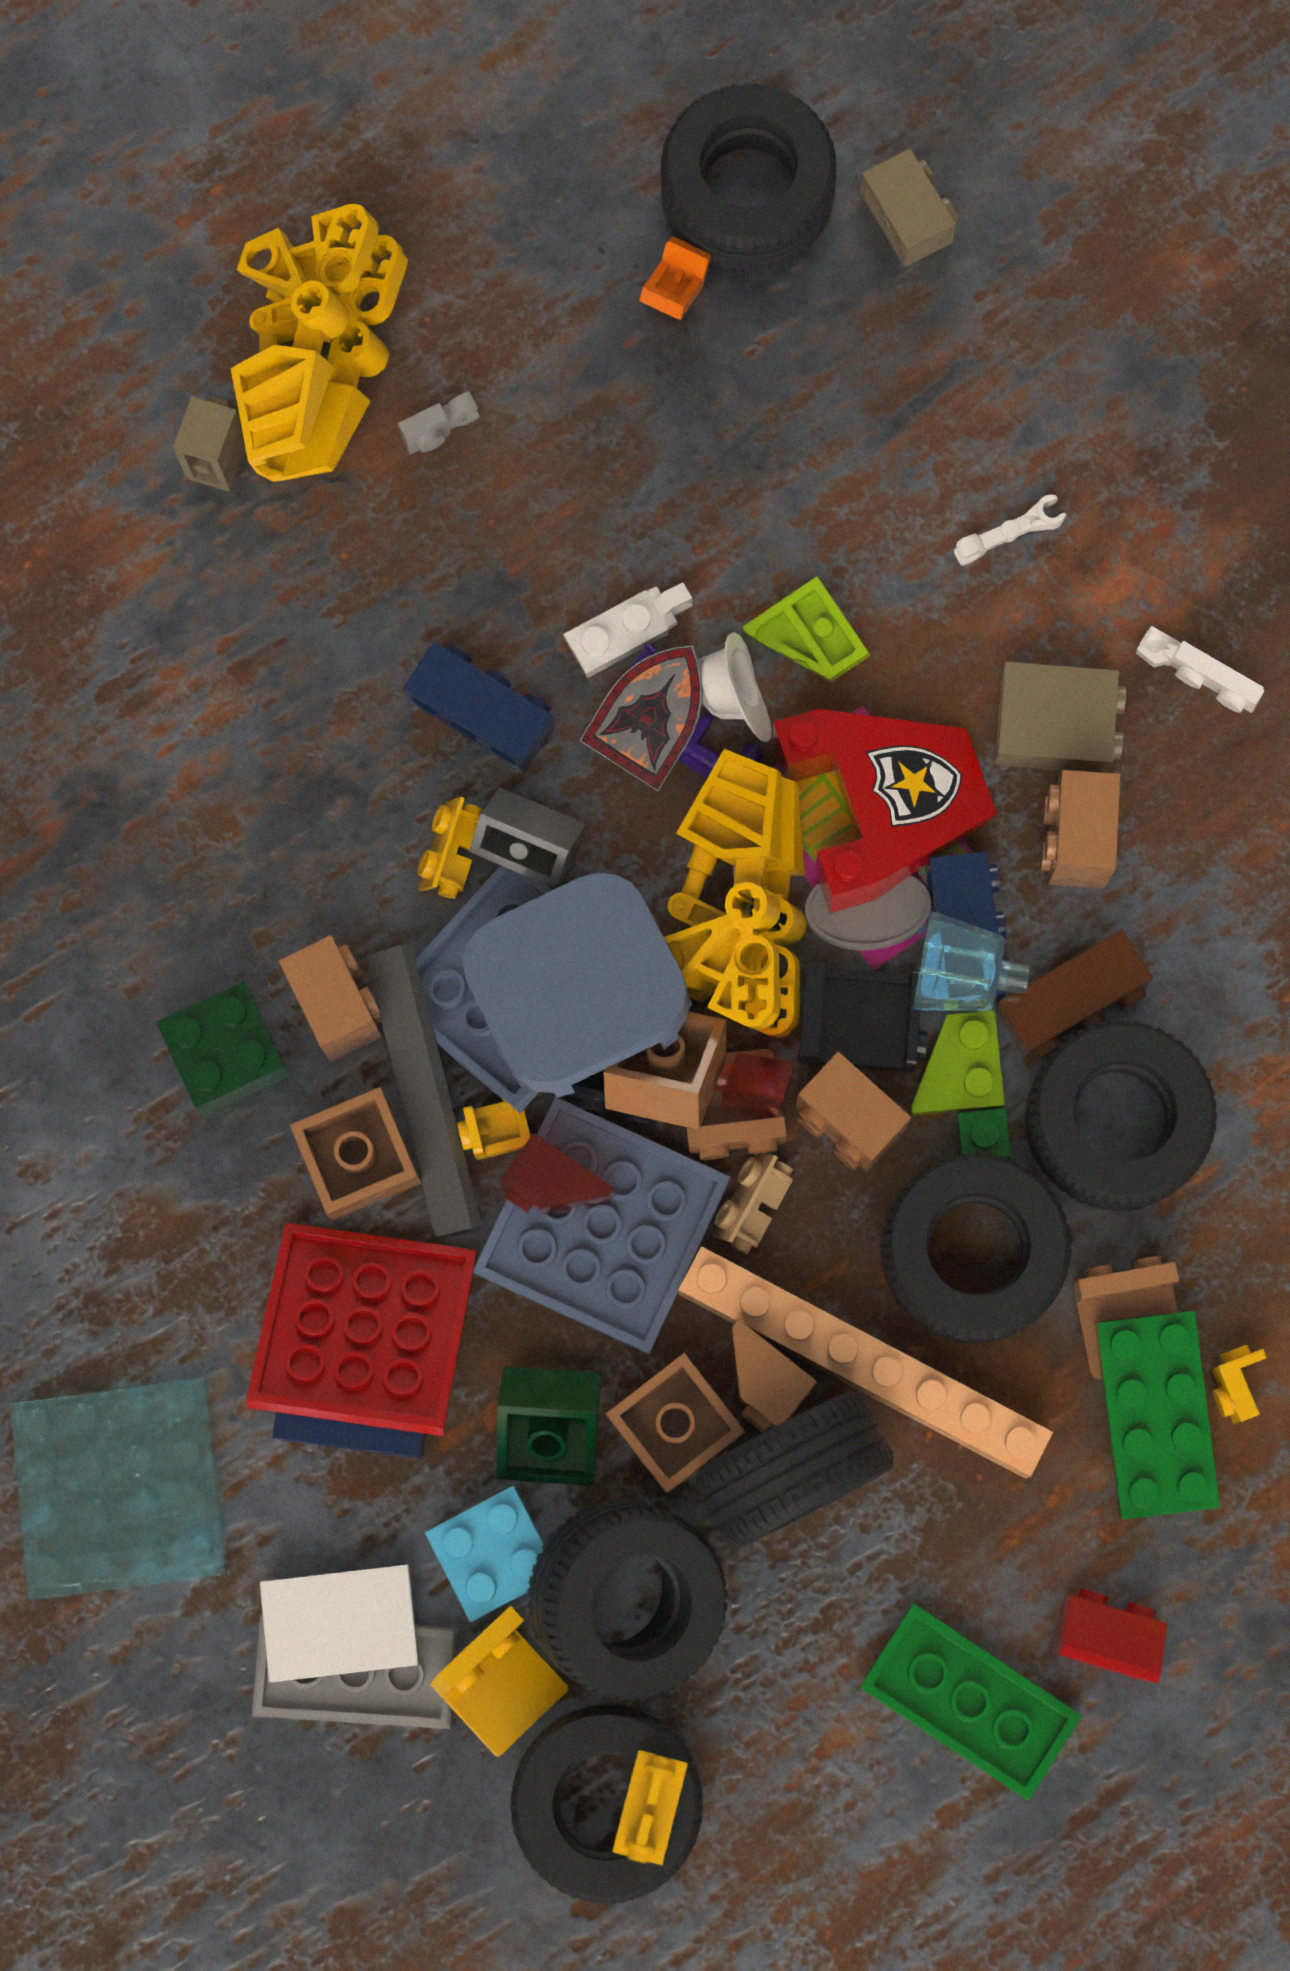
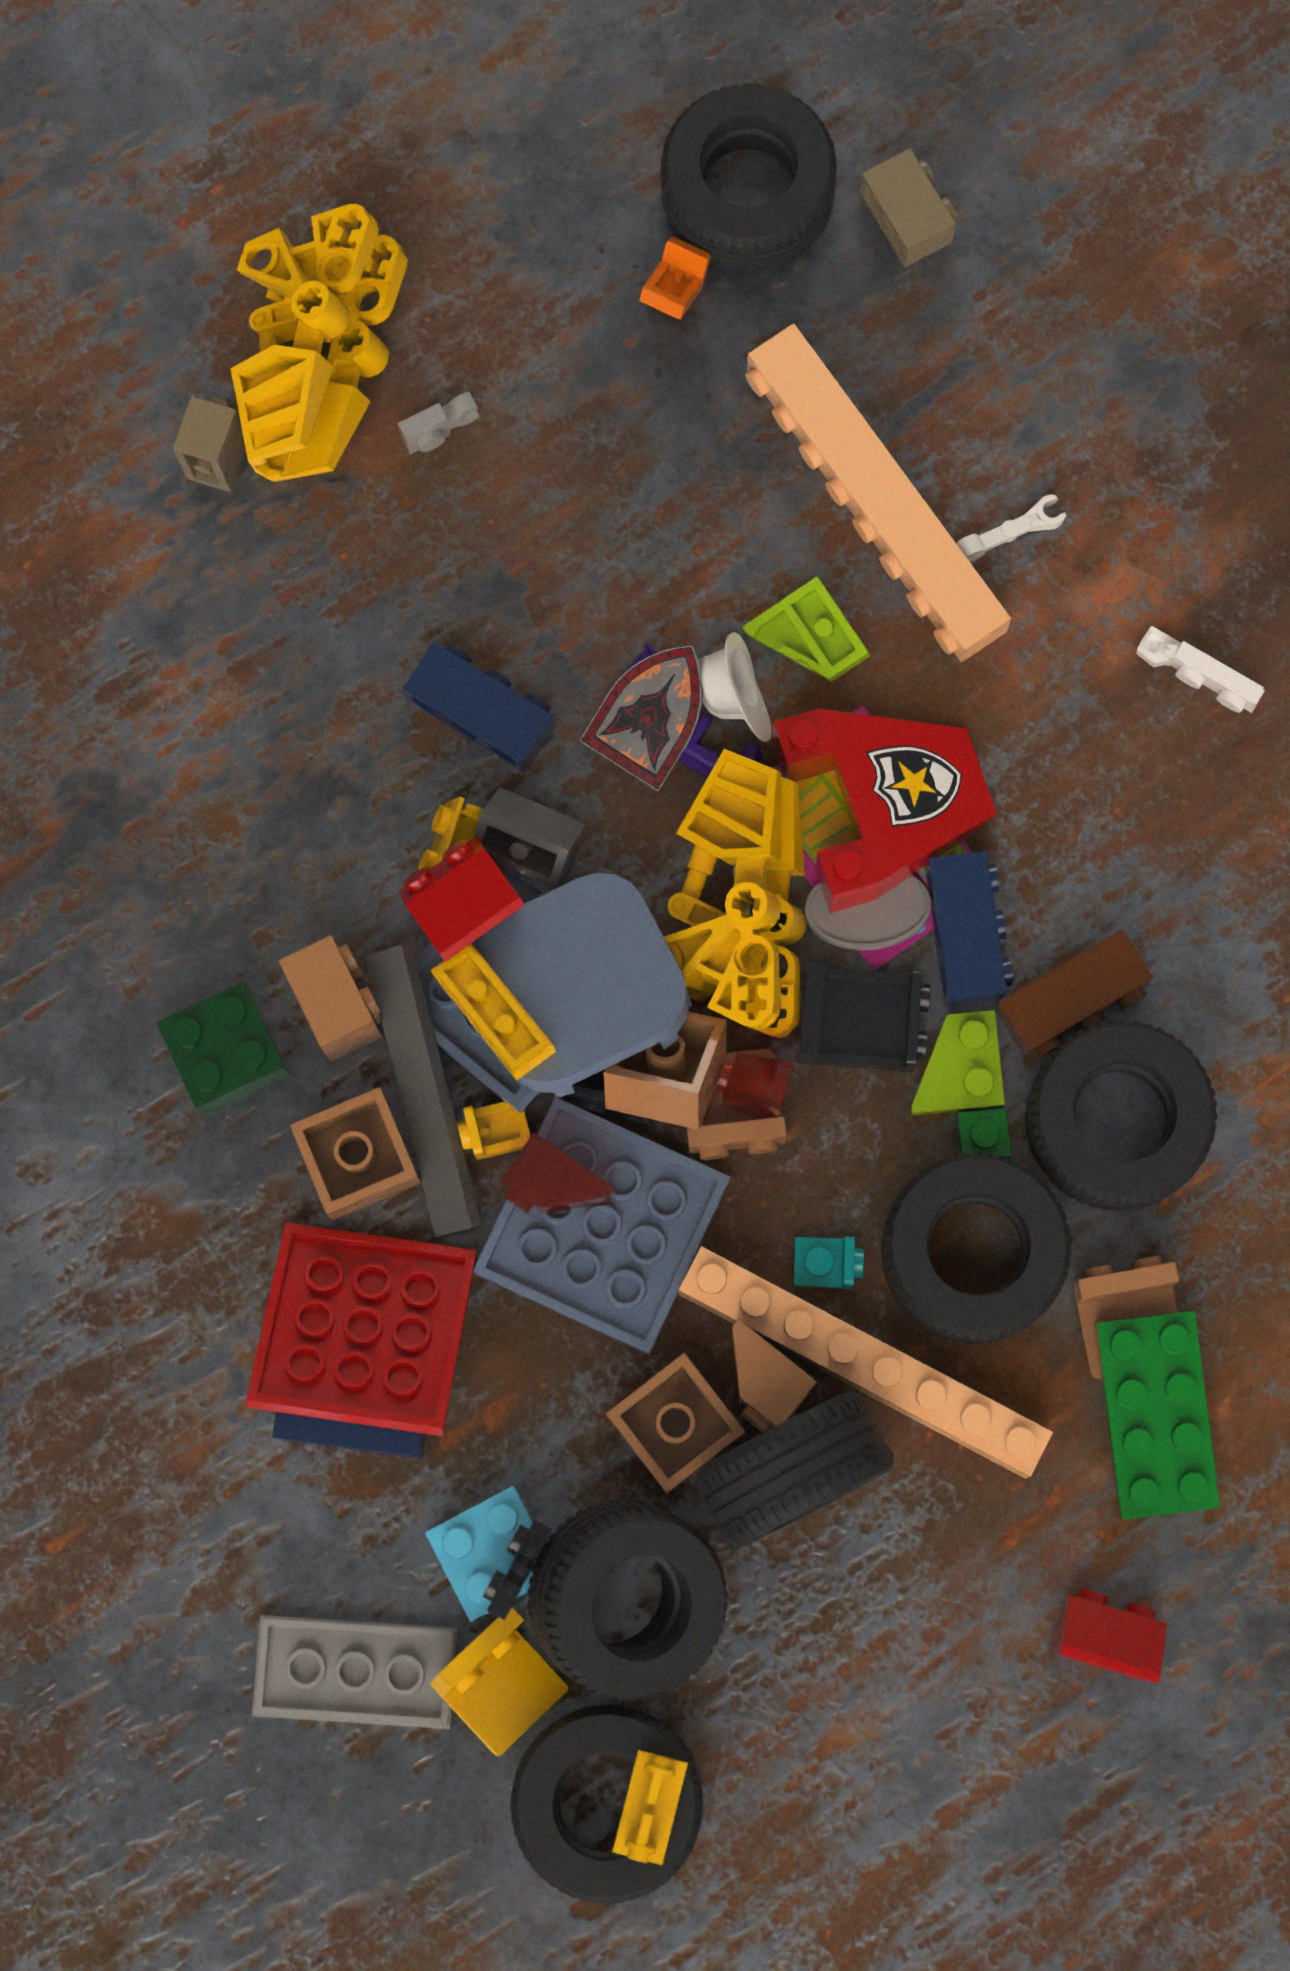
clear light blue plate [10,1378,227,1601] -> none
white tile [260,1565,419,1683] -> none
dark green slope [496,1366,601,1486] -> none
white hinge [564,583,693,678] -> none
tan hinge [711,1153,793,1255] -> none
medium nougat brick [796,1052,911,1173] -> none
green plate [859,1603,1082,1801] -> none
clear light blue torso [912,911,1030,1011] -> none
dark tan brick [994,661,1126,773] -> none
medium nougat brick [1040,770,1120,889] -> none
yellow bracket [1211,1345,1267,1424] -> none
none -> red slope [398,837,525,961]
none -> yellow tile [431,943,556,1081]
none -> black hinge [482,1519,552,1620]
none -> light nougat brick [745,323,1011,663]
none -> teal bracket [793,1236,864,1289]

